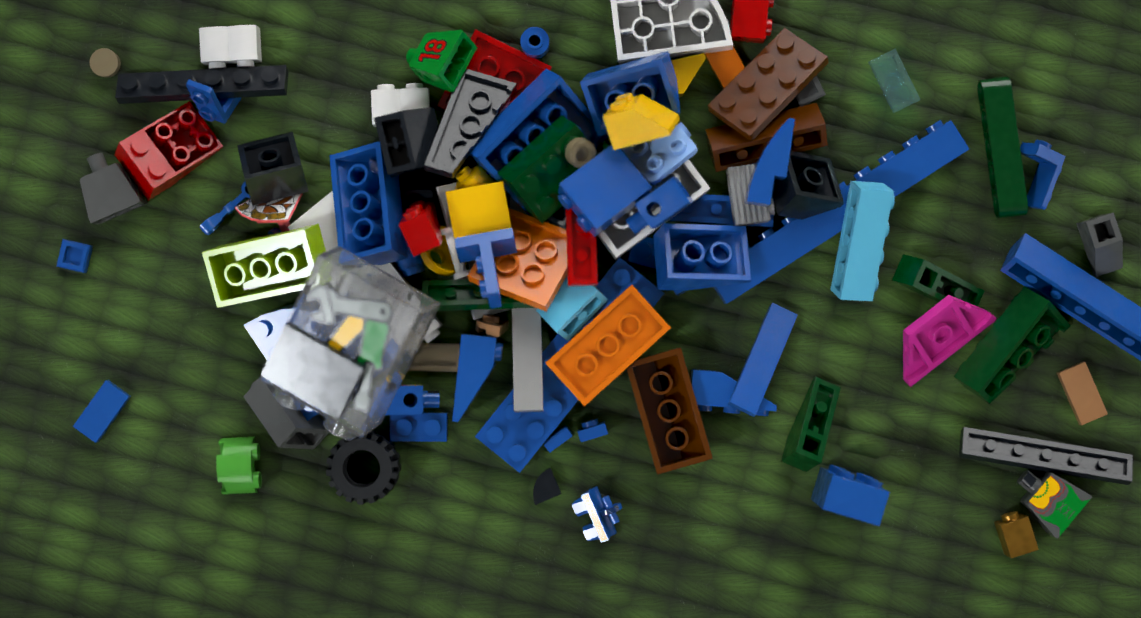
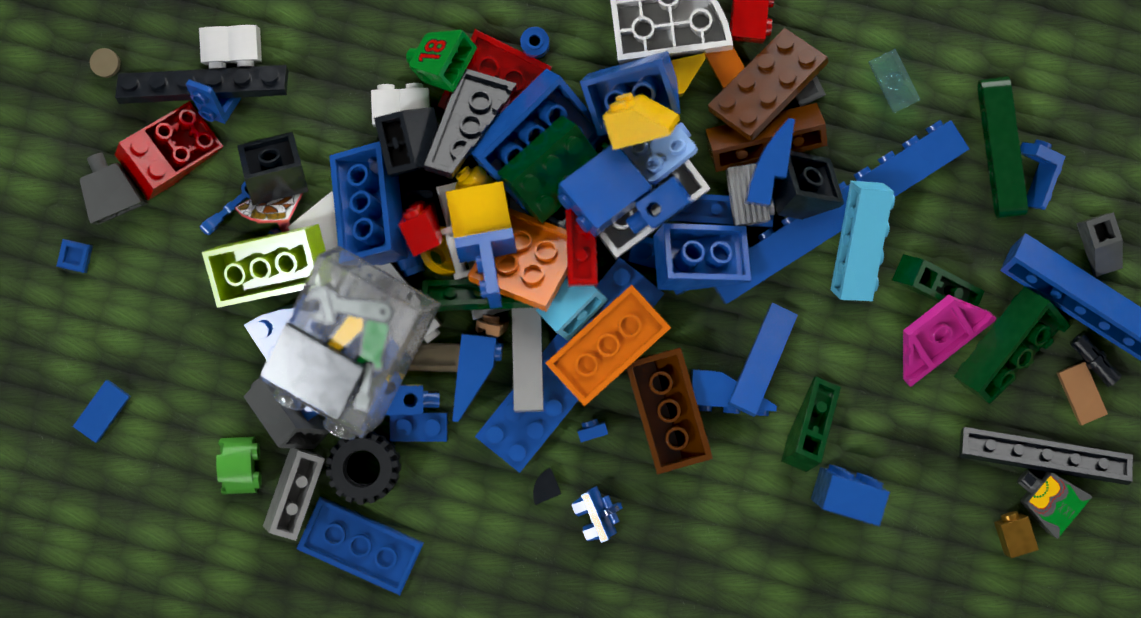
blue tile [544,426,573,453] -> none
dark tan tile [565,137,596,169] -> none
none -> light grey brick [263,448,325,541]
none -> blue tile [297,496,424,596]
none -> black pin [1070,332,1122,387]

